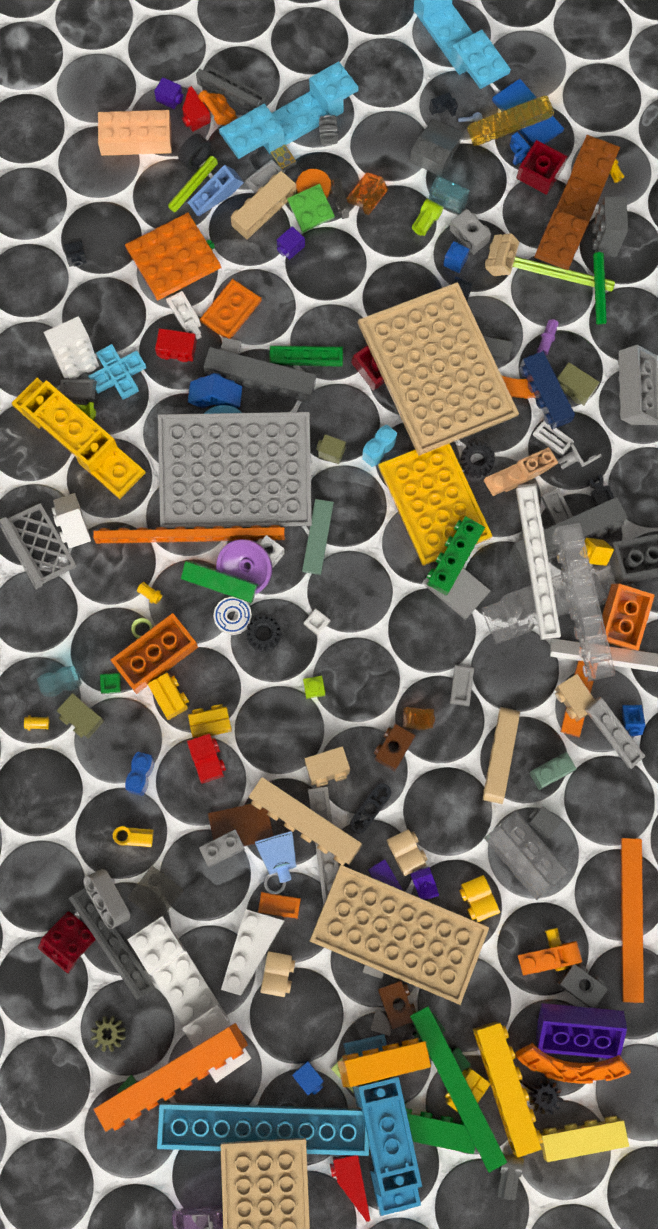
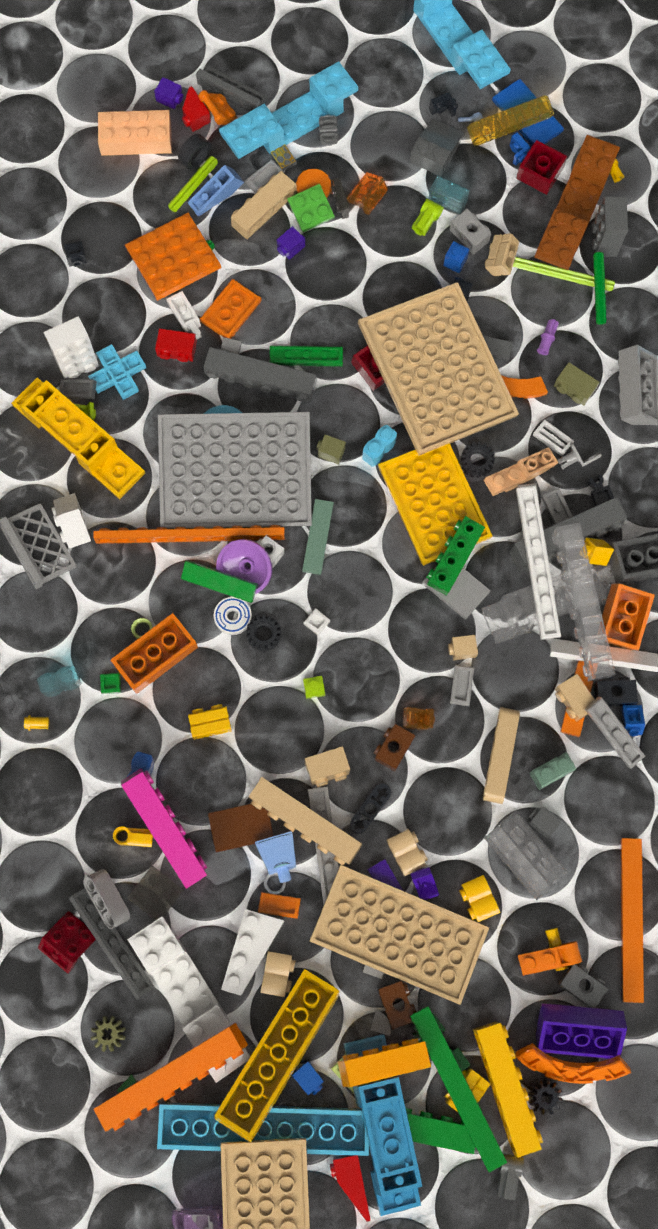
olive brick [57,693,104,739] -> none
yellow pin [137,582,162,604] -> none
yellow brick [147,673,189,720] -> none
red brick [187,734,226,784] -> none
blue brick [188,373,242,408] -> none
light grey brick [199,830,245,868] -> none
dark blue brick [520,351,575,430] -> none
light yellow brick [540,1116,629,1162] -> none
none -> dark pink brick [121,769,207,889]
none -> yellow brick [214,969,340,1142]
none -> tan brick [448,635,478,660]
none -> black brick [594,677,638,707]

